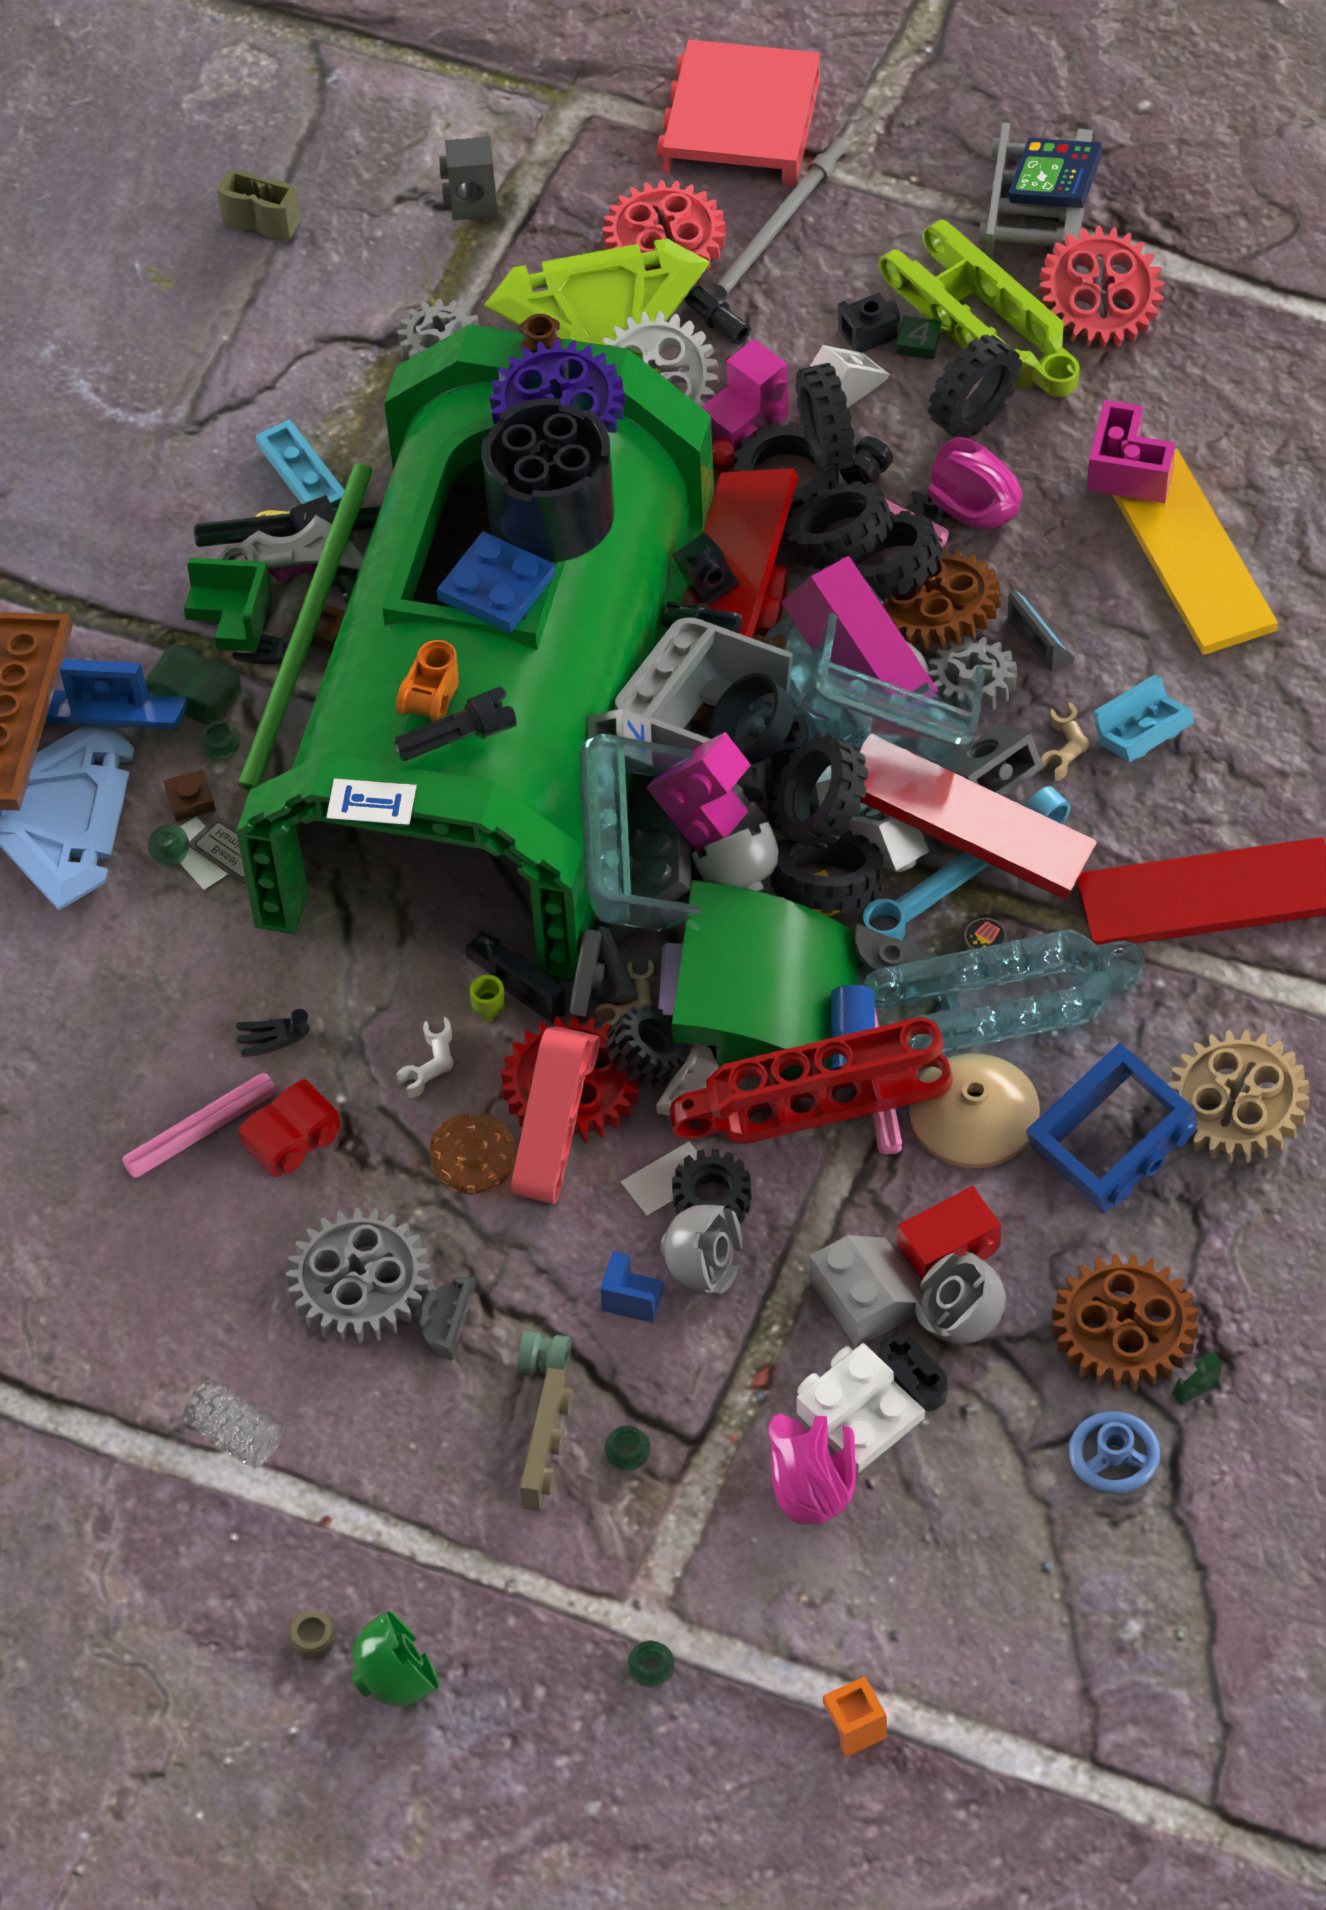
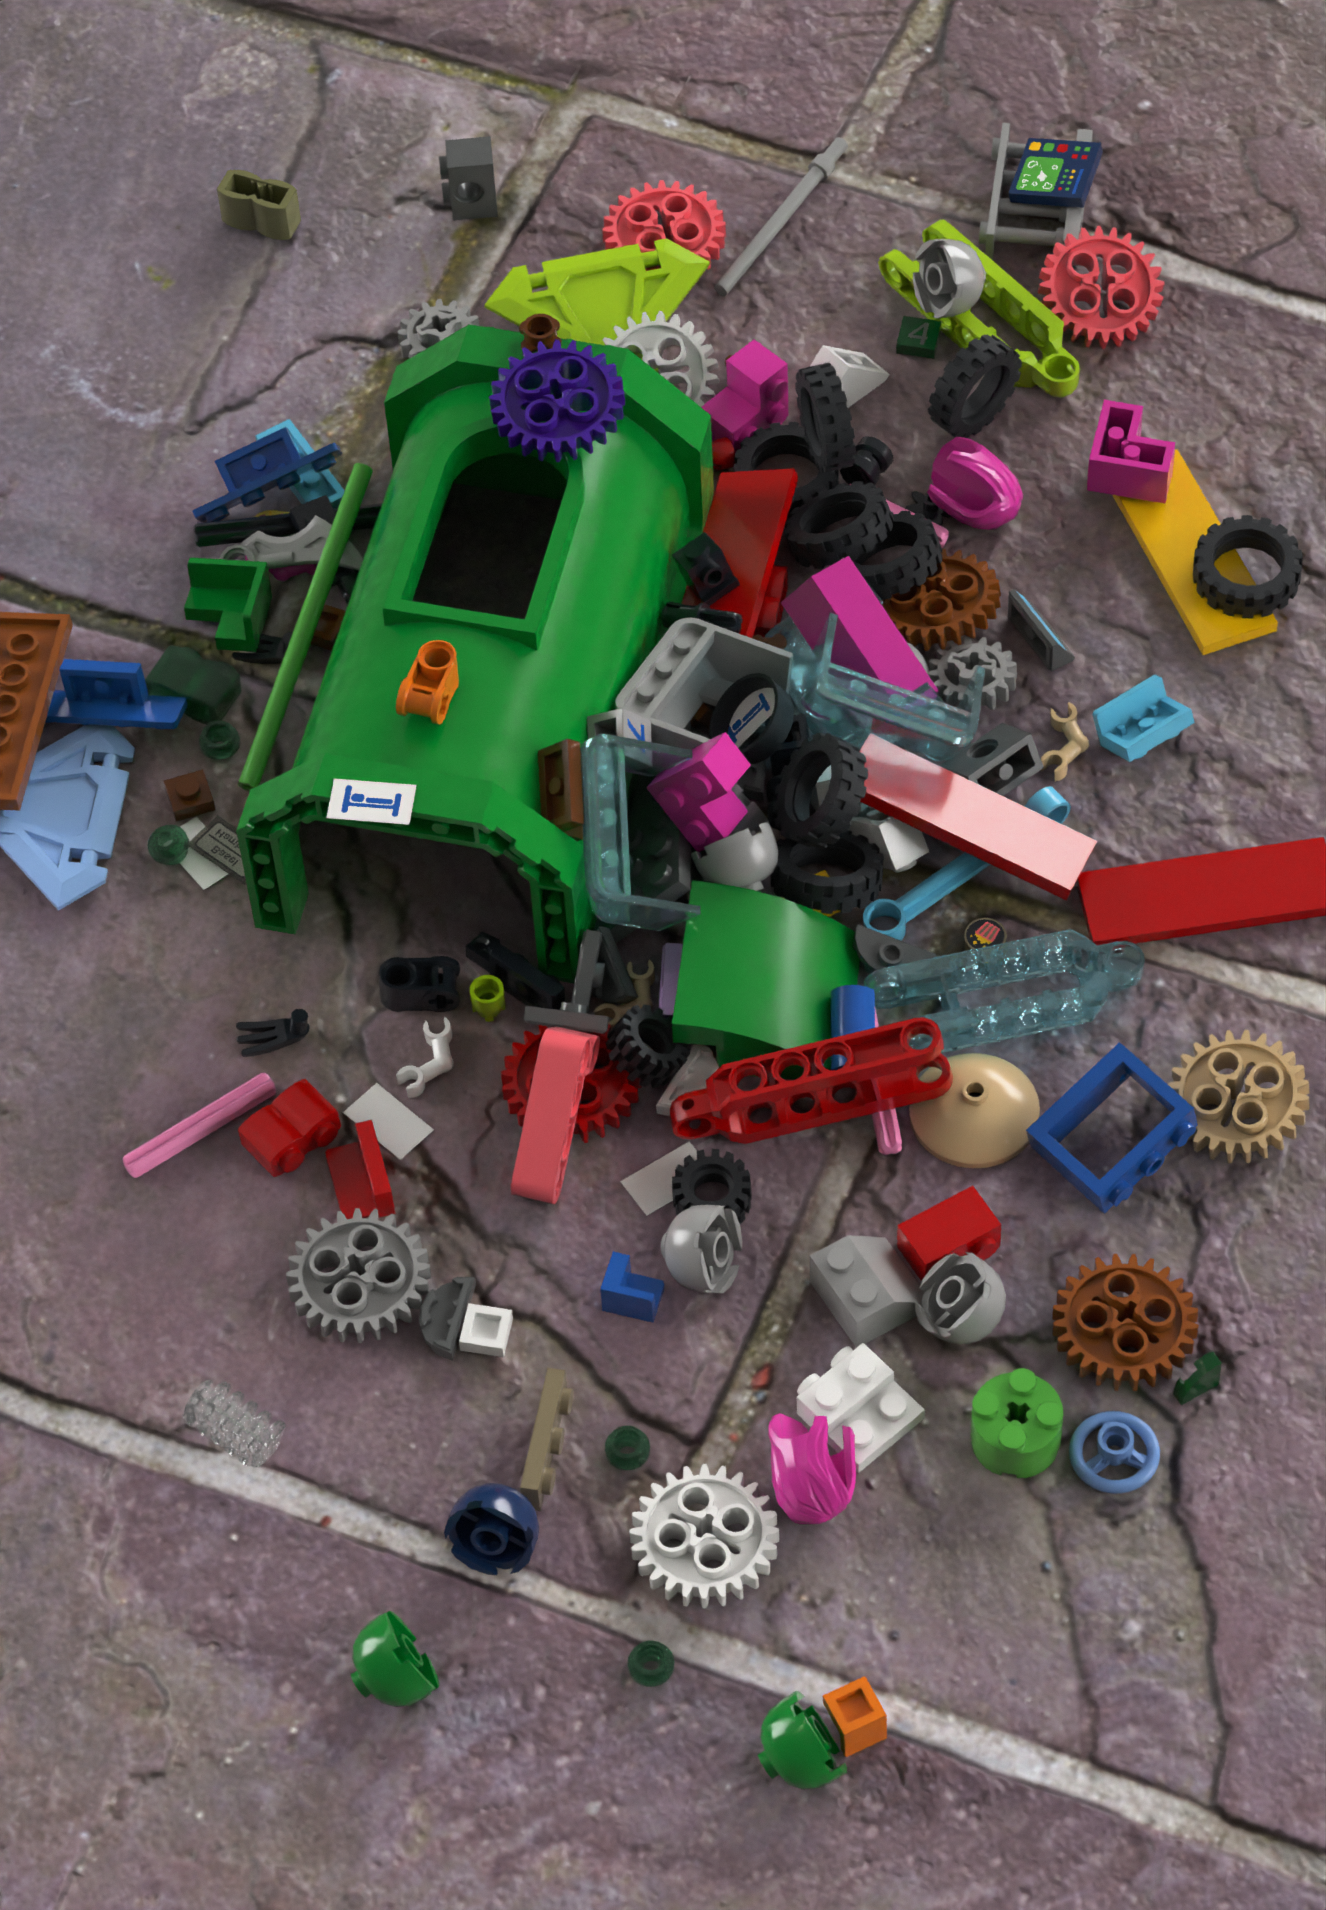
dark tan tile [288,1610,336,1659] -> none
black piece [394,686,517,761] -> none
clear orange tile [429,1113,516,1194] -> none
blue plate [437,531,556,633] -> none
black brick [481,398,615,563] -> none
sand green wheel [517,1330,571,1376] -> none
coral panel [657,39,820,187] -> none
black axle [684,285,751,345] -> none
black brick [838,293,900,353] -> none
black beam [879,1334,948,1411] -> none
none -> blue bracket [192,427,342,522]
none -> red panel [325,1119,395,1220]
none -> white sticker [343,1083,434,1160]
none -> black piece [378,956,460,1012]
none -> dark blue cylinder [444,1483,539,1575]
none -> white plate [459,1303,513,1357]
none -> dark grey plate [523,1002,609,1034]
none -> panel [538,739,585,841]
none -> white gear [629,1464,779,1608]
none -> white sticker [728,688,775,748]
none -> green cylinder [758,1691,847,1790]
none -> light grey cylinder [913,239,986,318]
none -> bright green brick [971,1368,1063,1478]
none -> black tyre [1193,515,1303,618]

